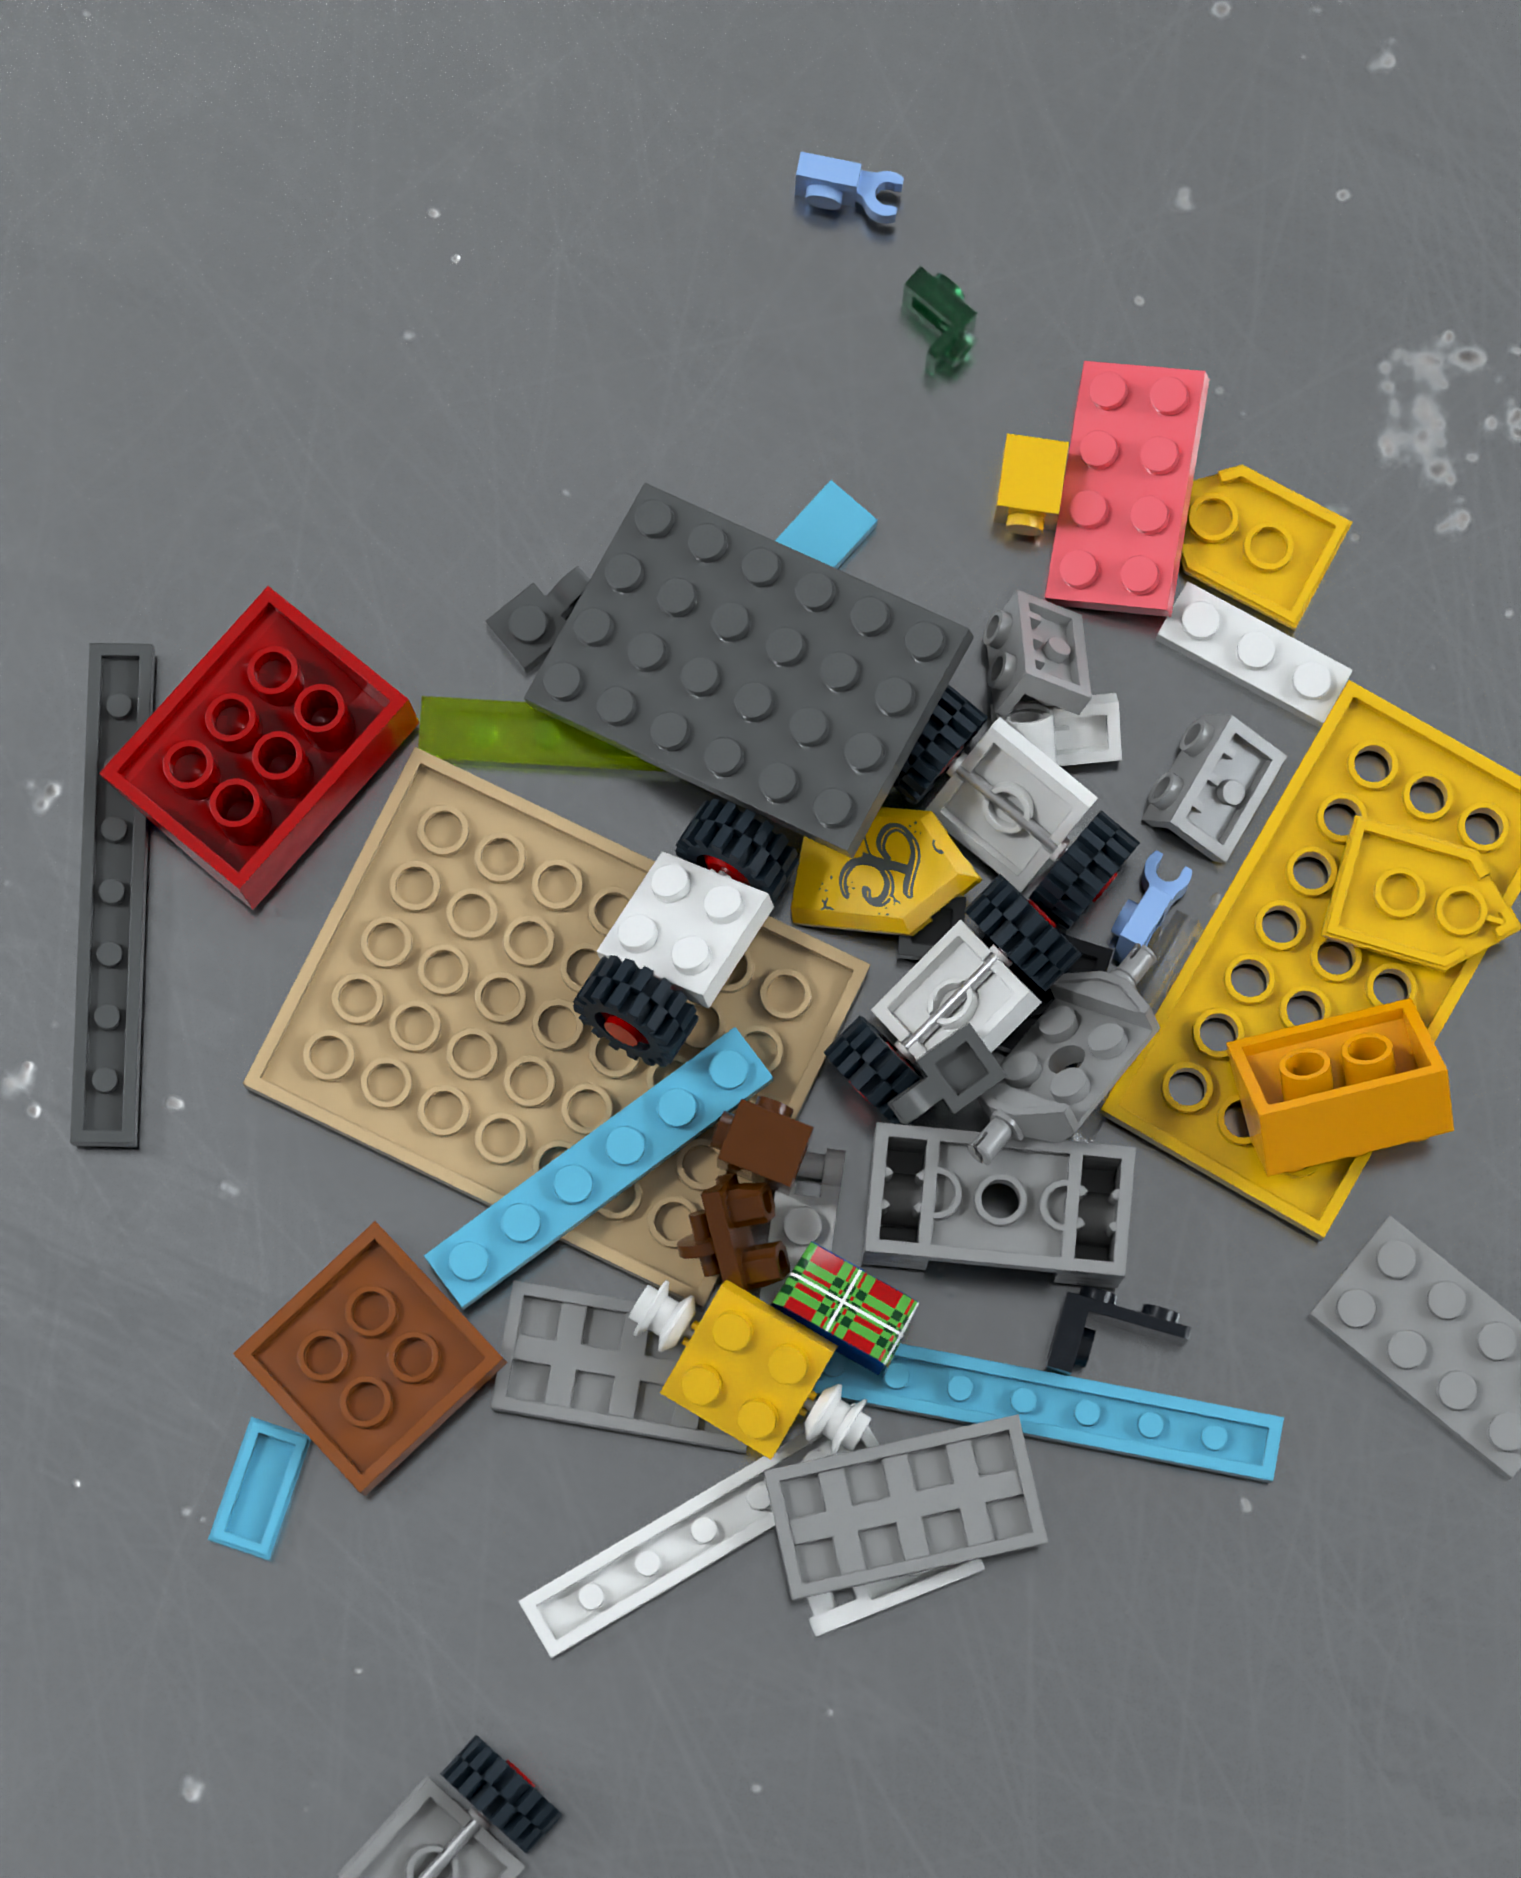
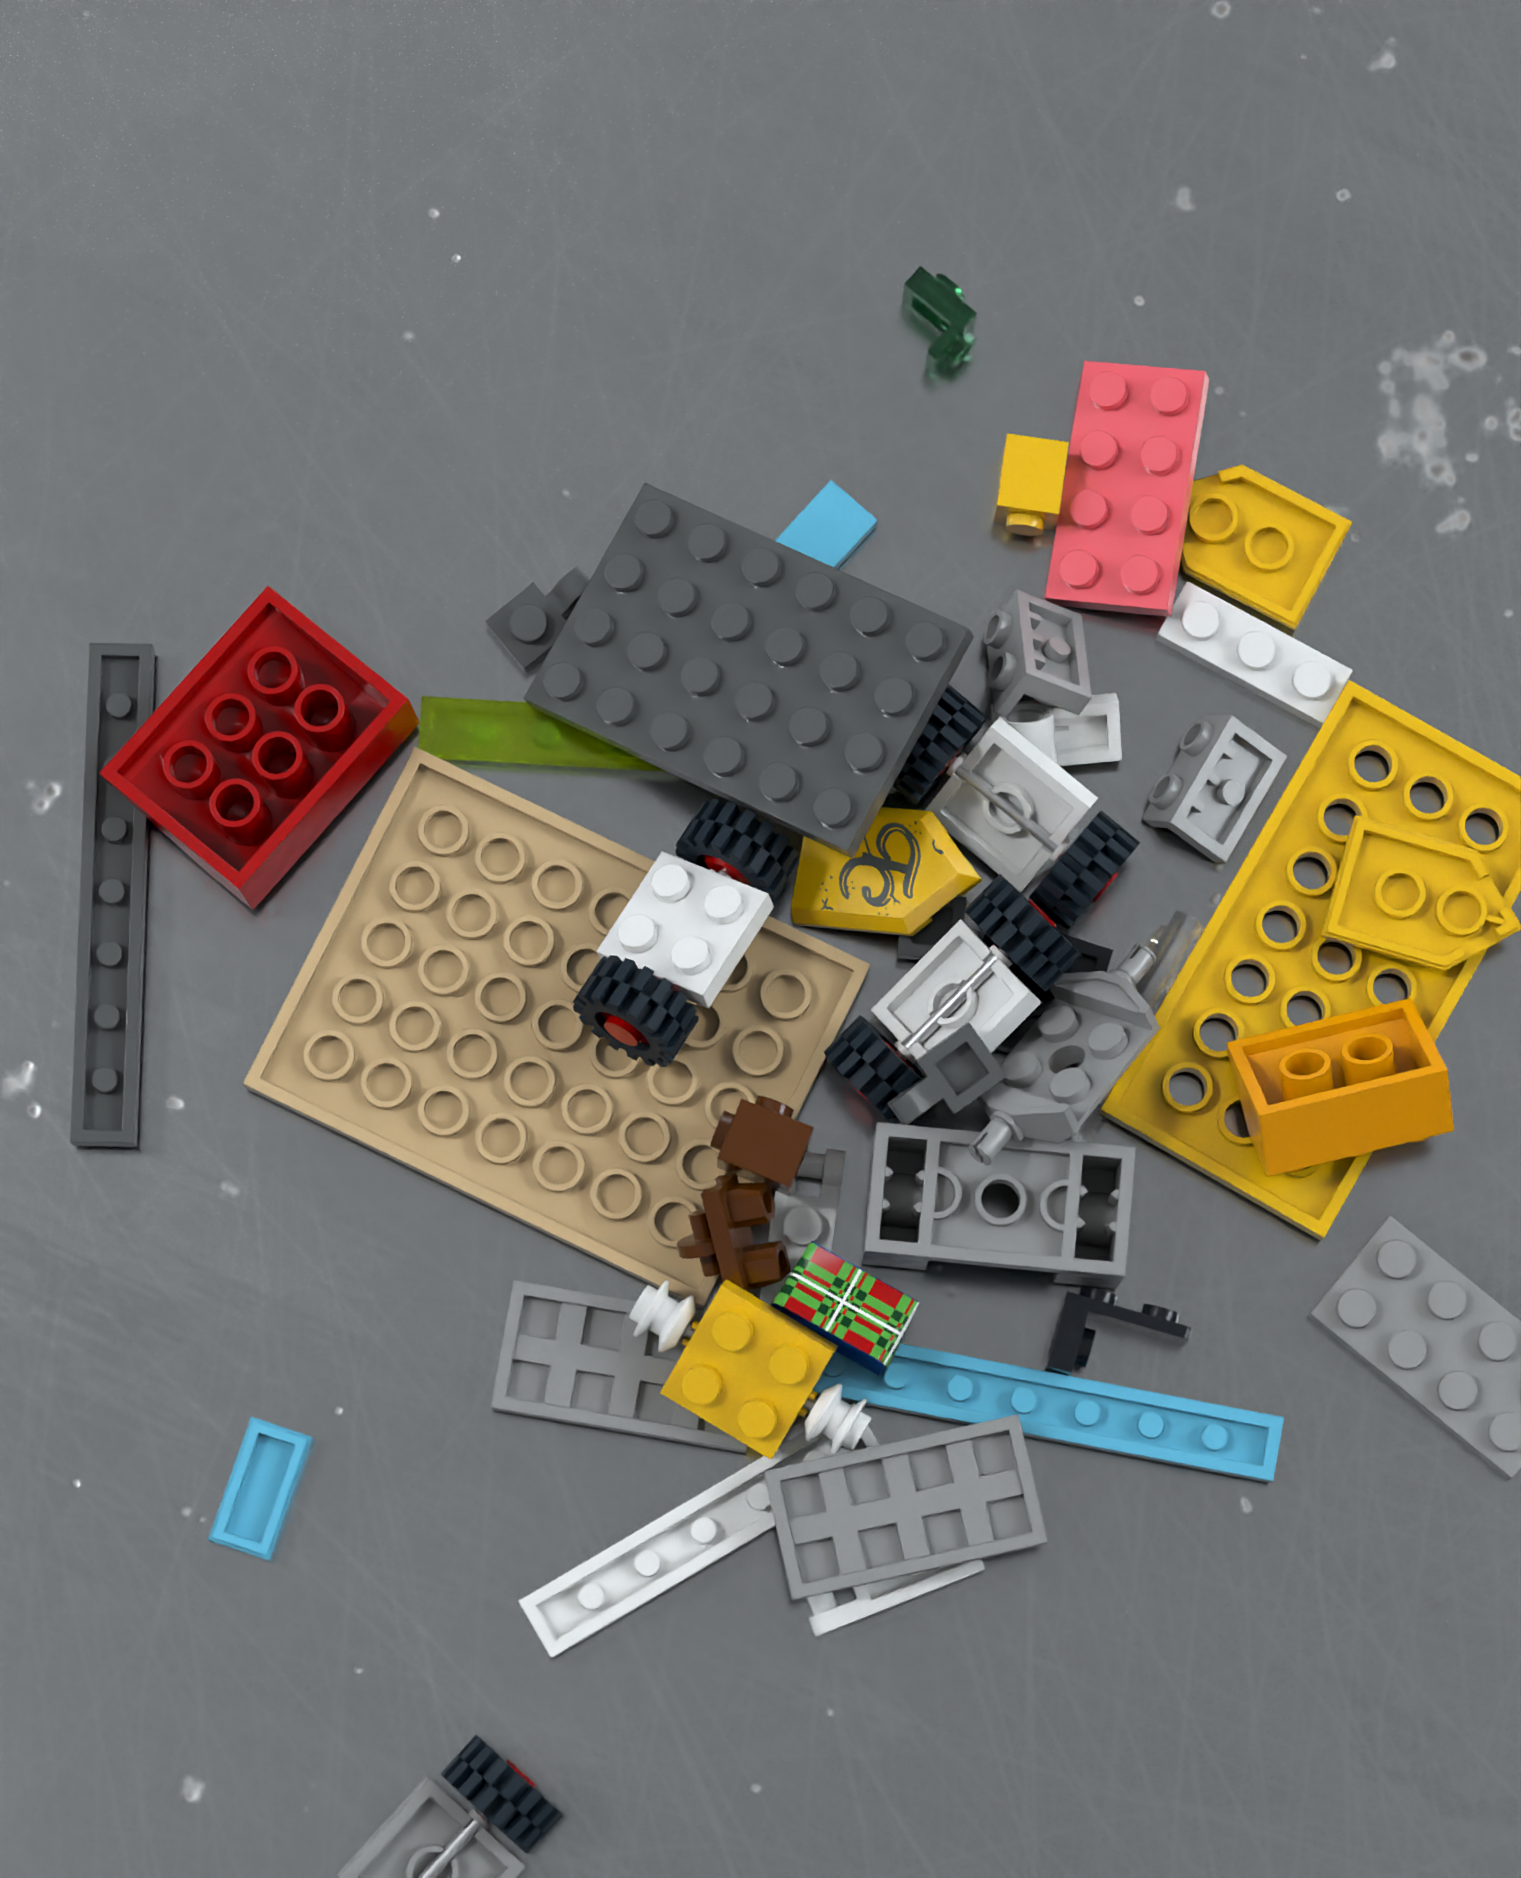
dark orange plate [233,1221,508,1496] -> none
medium azure plate [424,1027,774,1310] -> none
light blue plate [795,152,904,224] -> none
light blue plate [1111,850,1192,963] -> none

